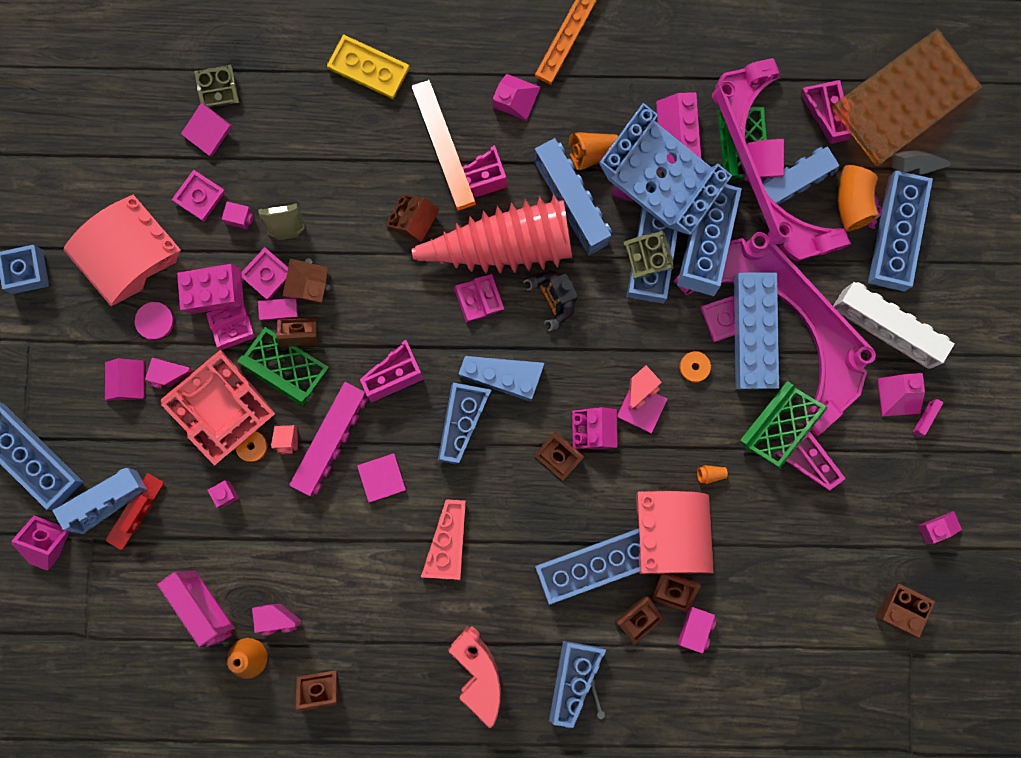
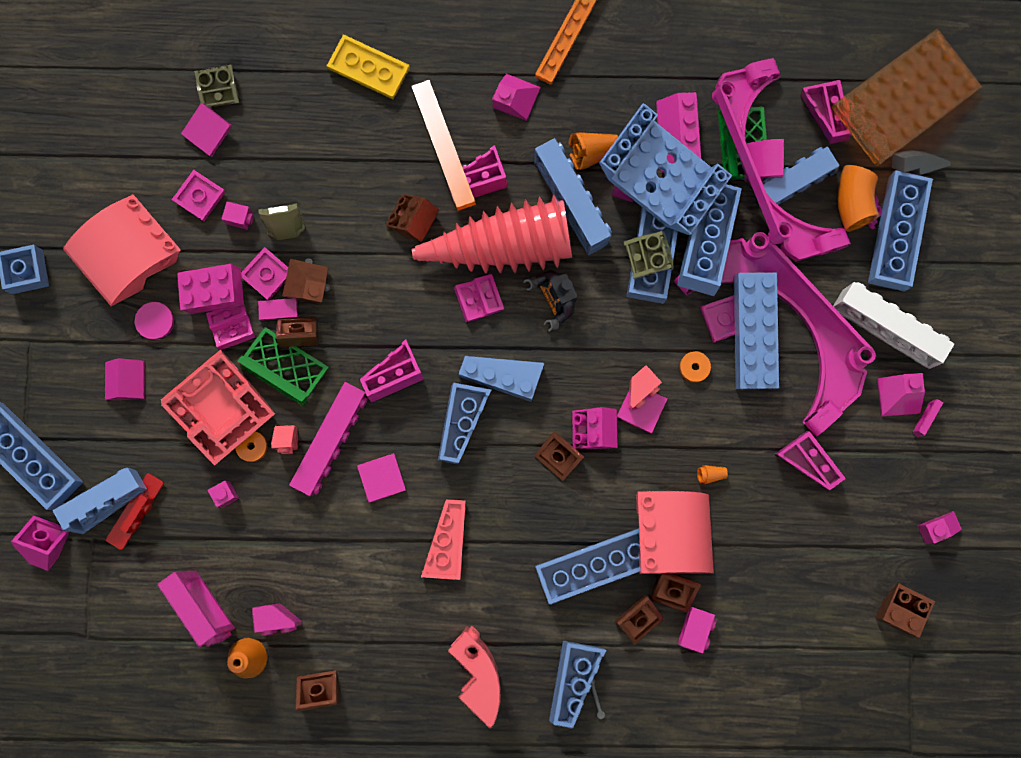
dark pink slope [145,358,194,389] -> none
green fence [740,381,827,469] -> none

